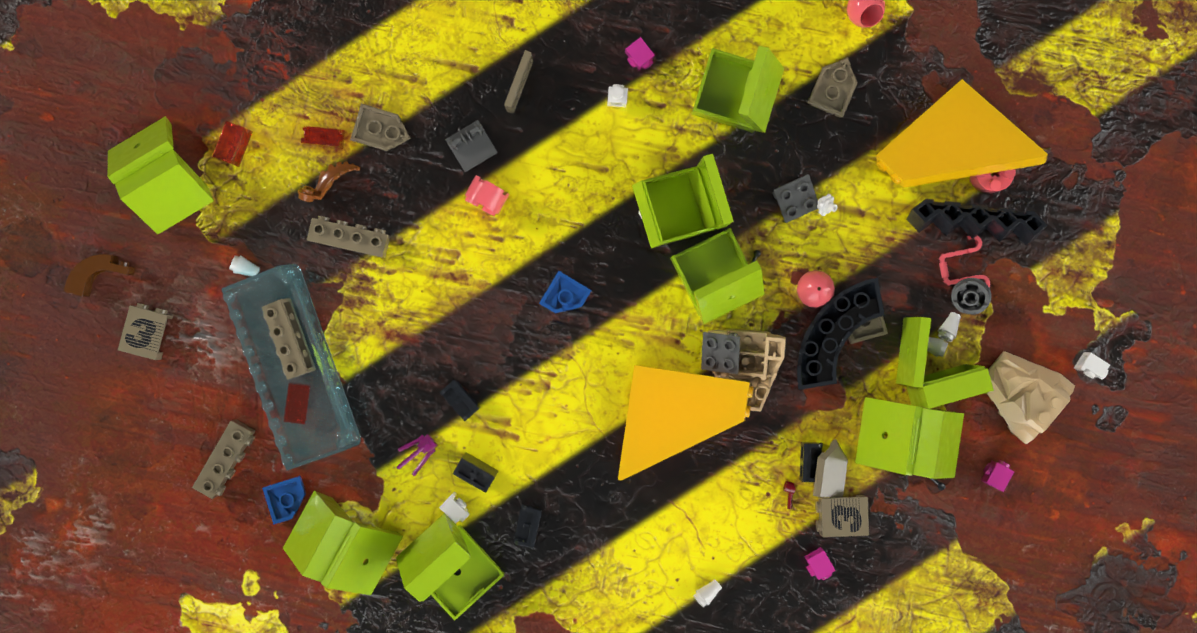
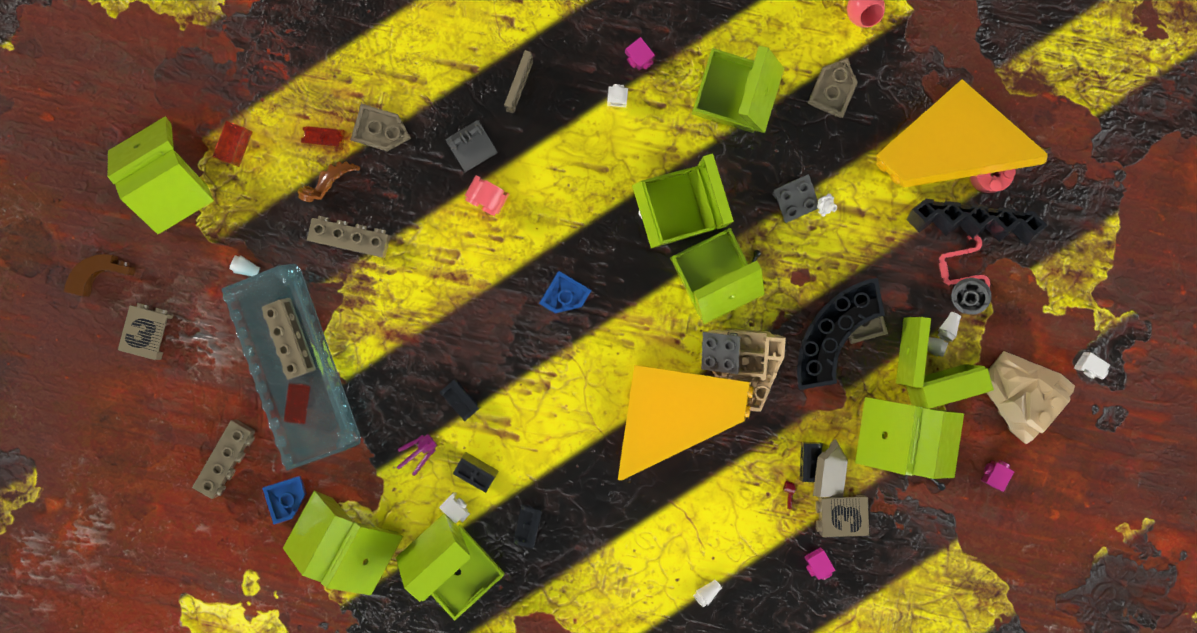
coral helmet [797,270,835,308] -> none

